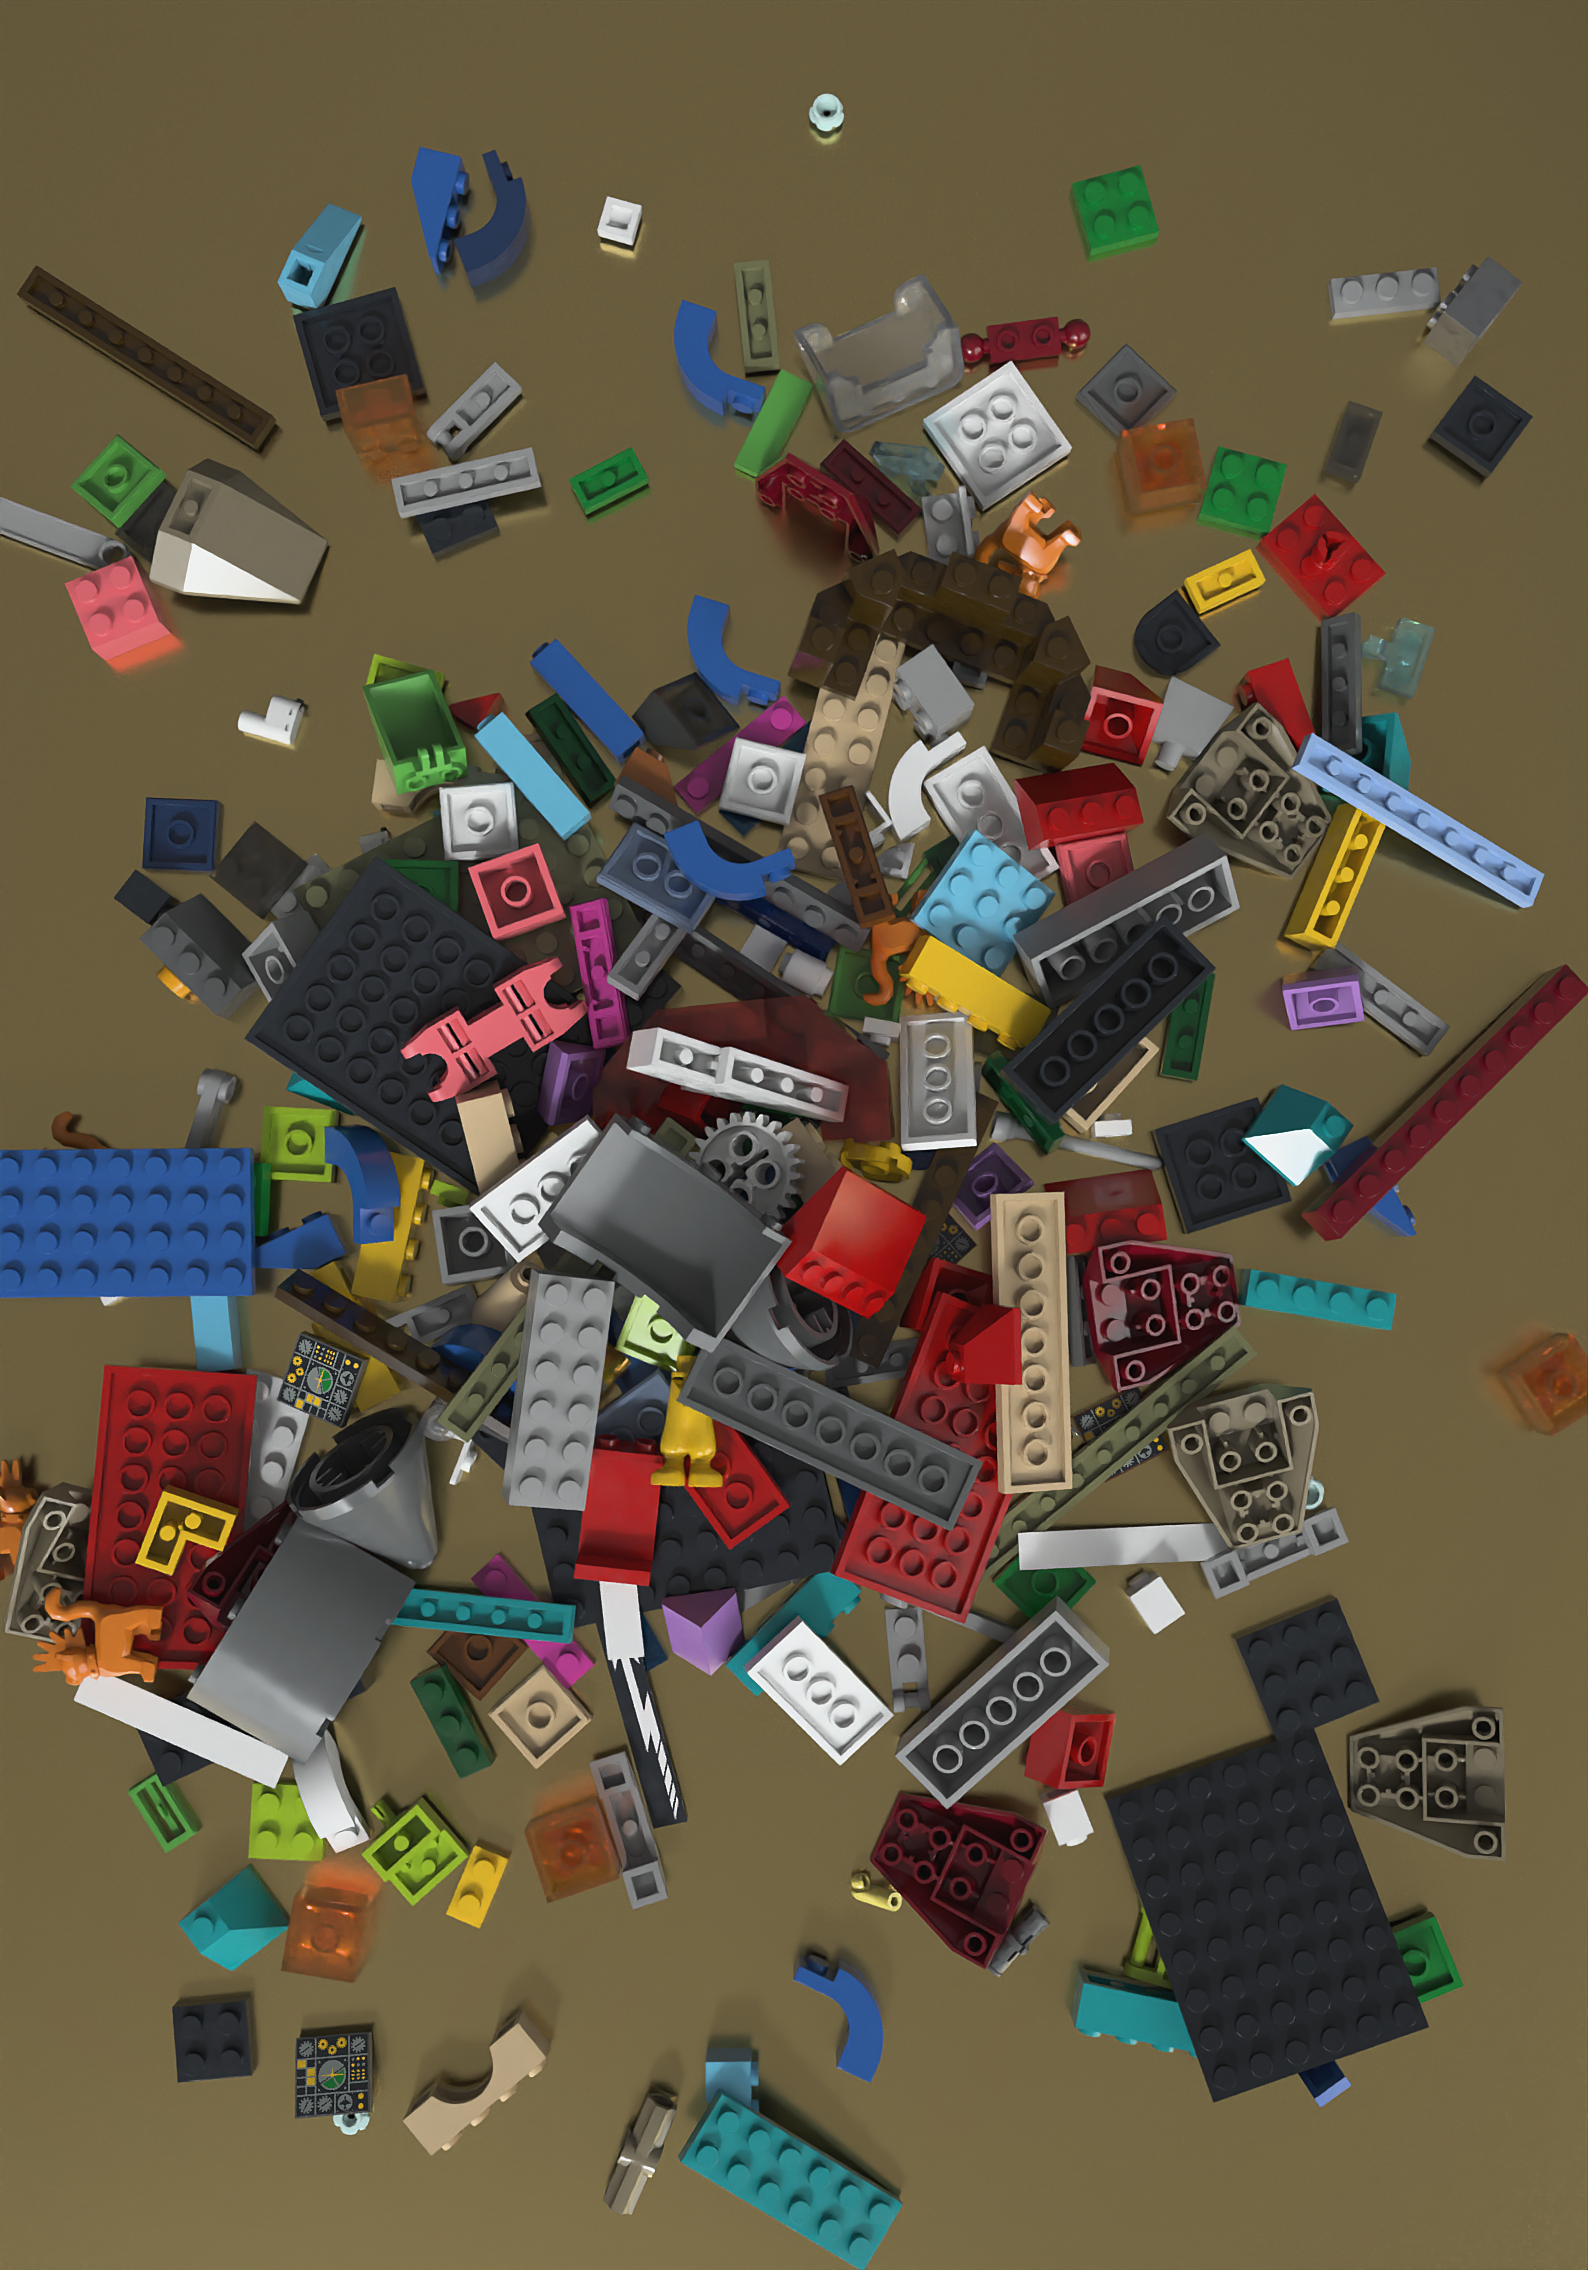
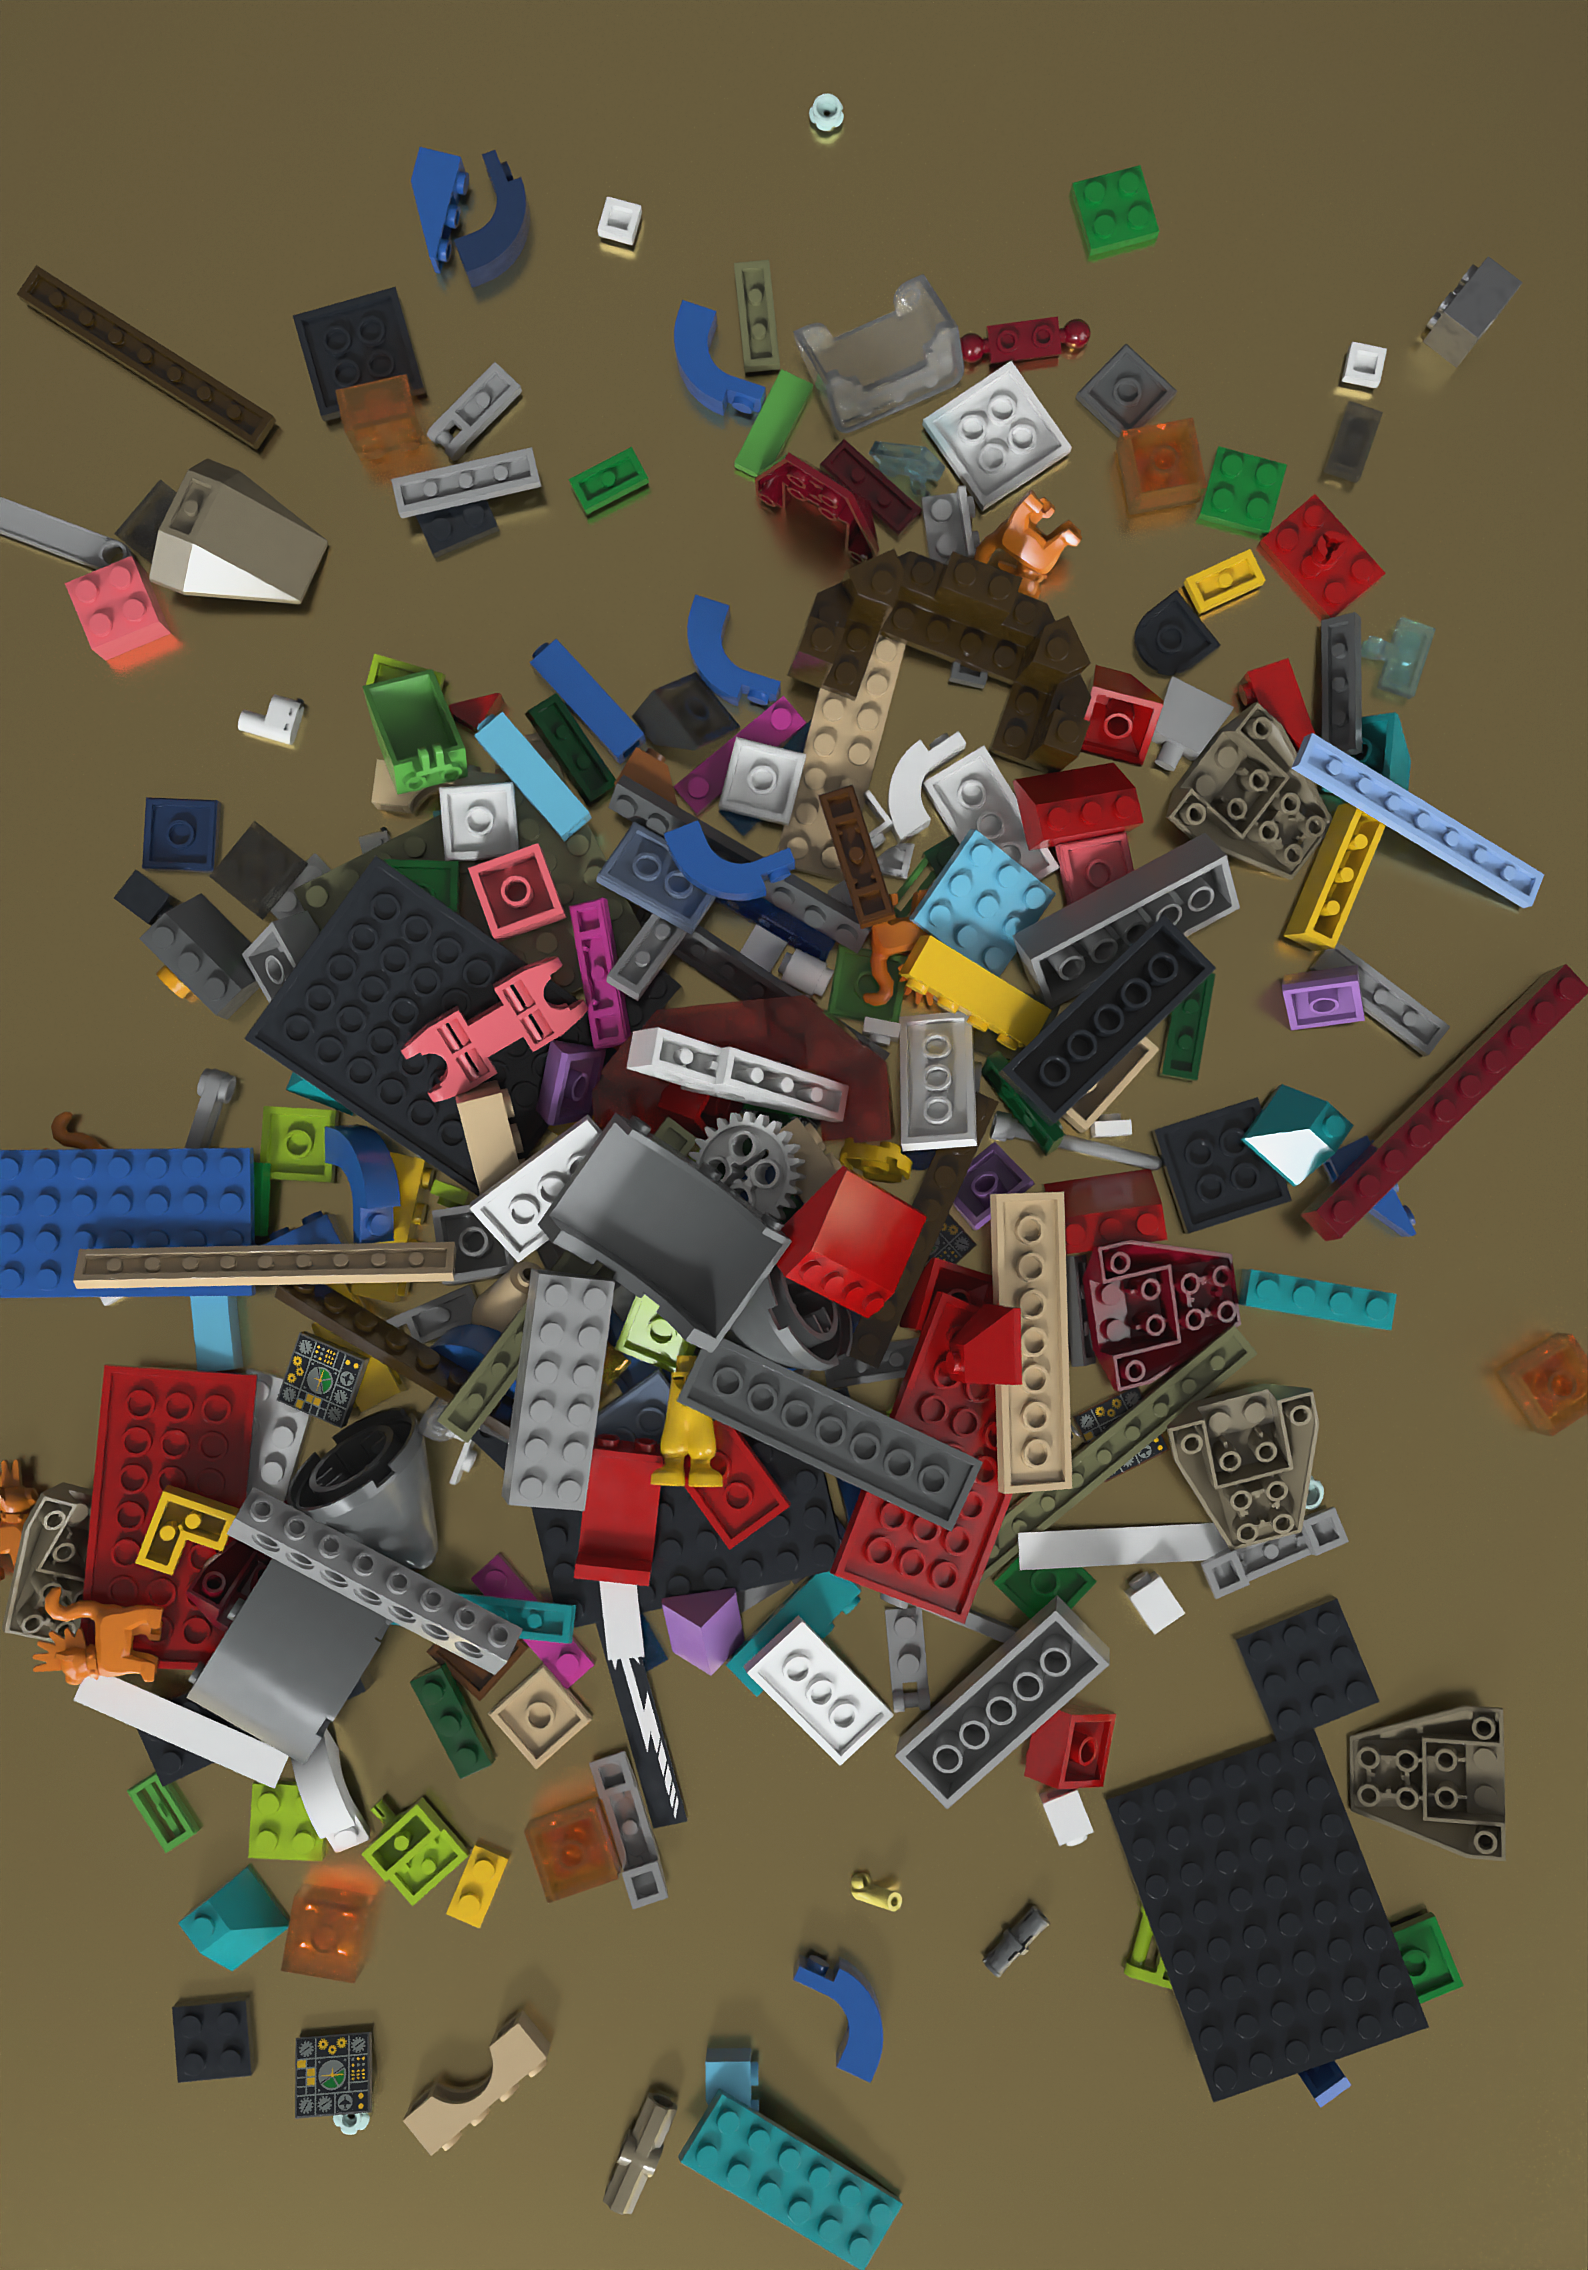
bright green tile [70,434,167,529] -> none
medium azure slope [278,203,362,310] -> none
dark red wedge [870,1793,1049,1970] -> none
light grey brick [892,644,974,742] -> none
teal brick [1070,1971,1197,2058] -> none
light grey plate [1328,267,1441,319] -> none
black plate [1430,375,1533,478] -> none
none -> tan plate [73,1242,456,1289]
none -> light grey brick [227,1486,523,1675]
none -> white plate [1342,342,1387,388]

